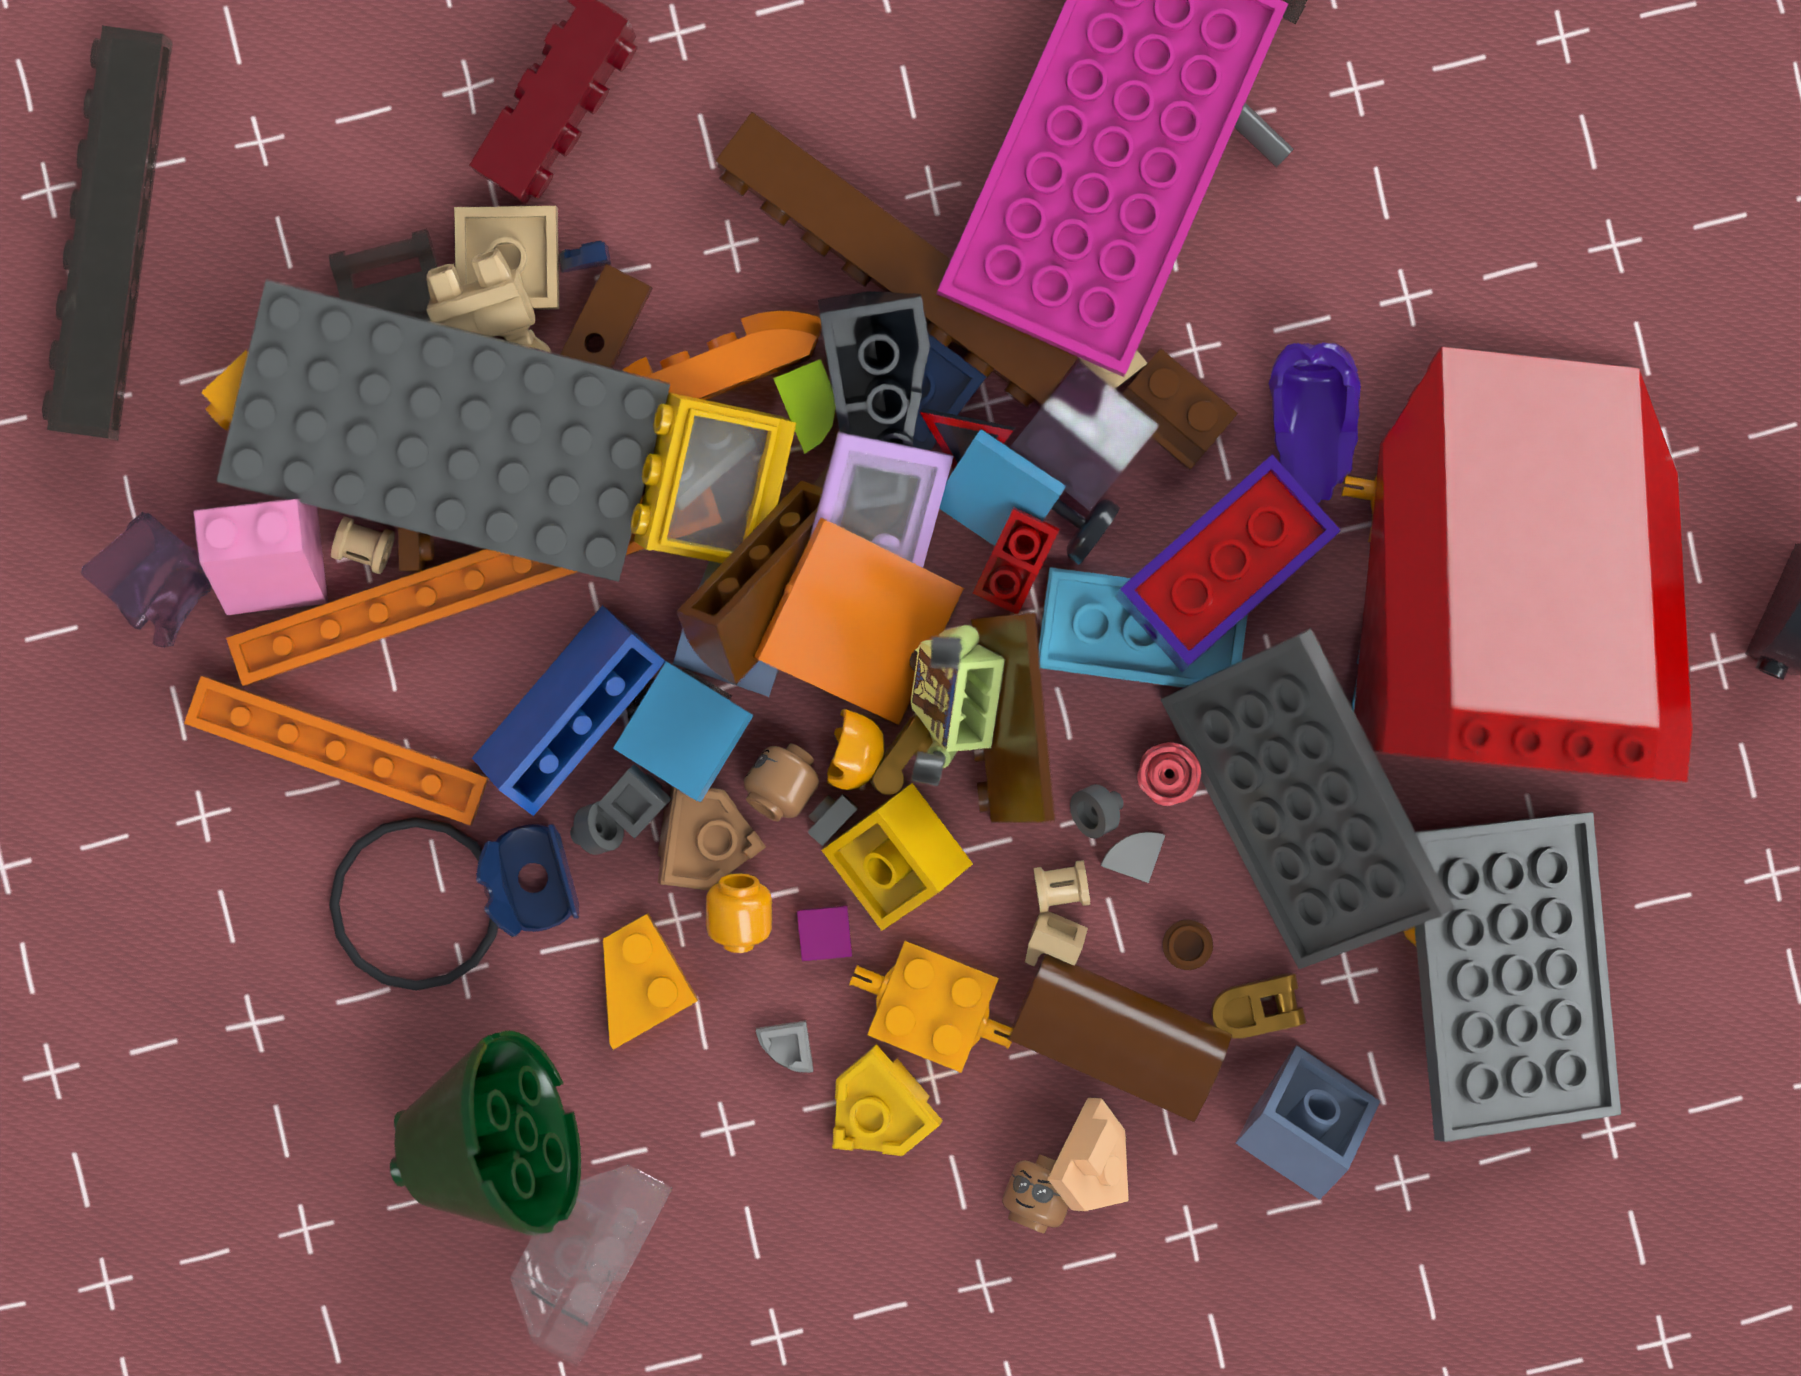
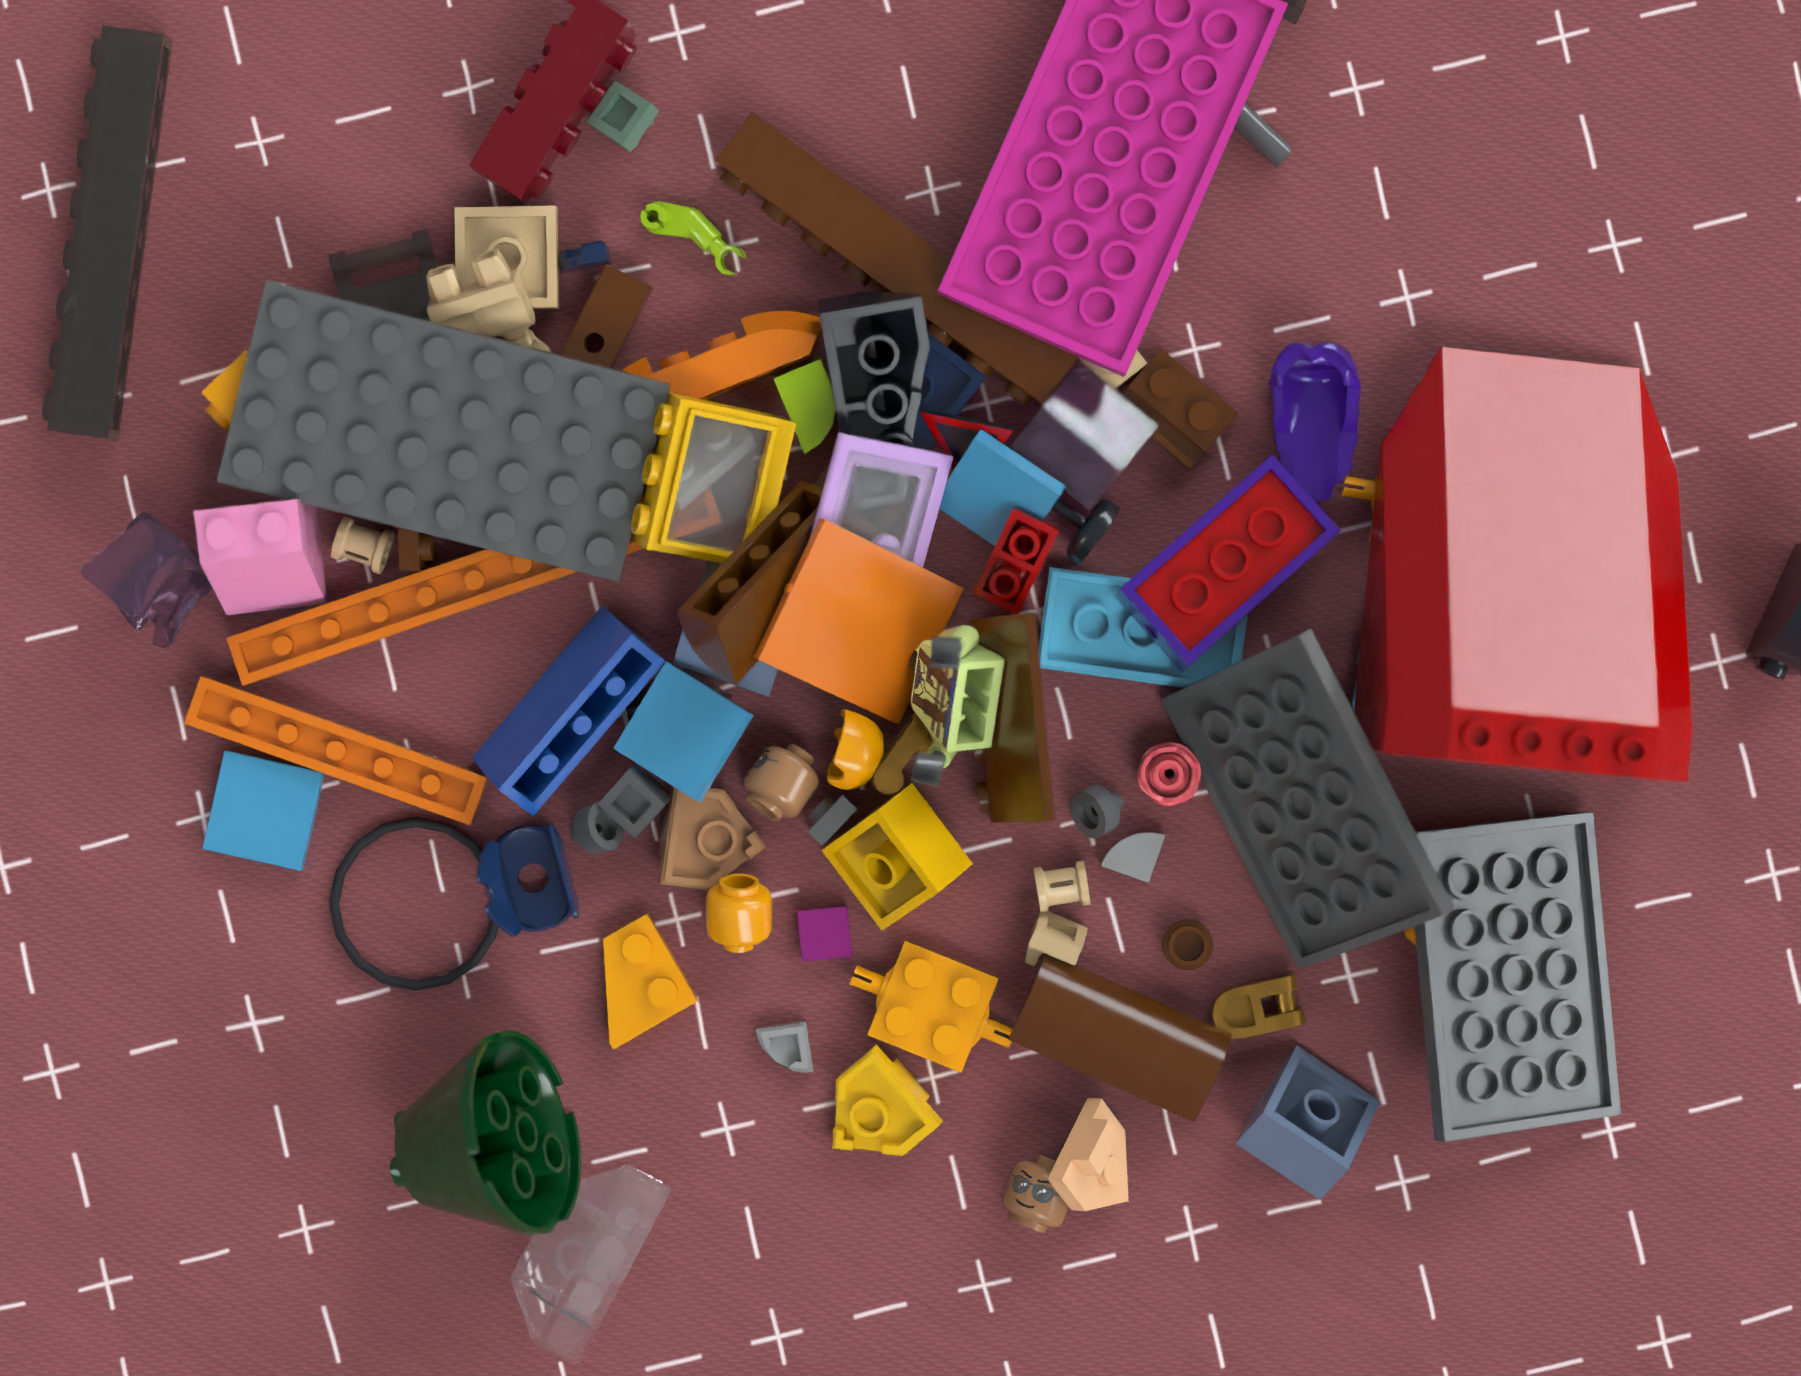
none -> dark azure tile [202,750,325,871]
none -> sand green tile [587,80,659,153]
none -> lime arm [640,201,747,277]

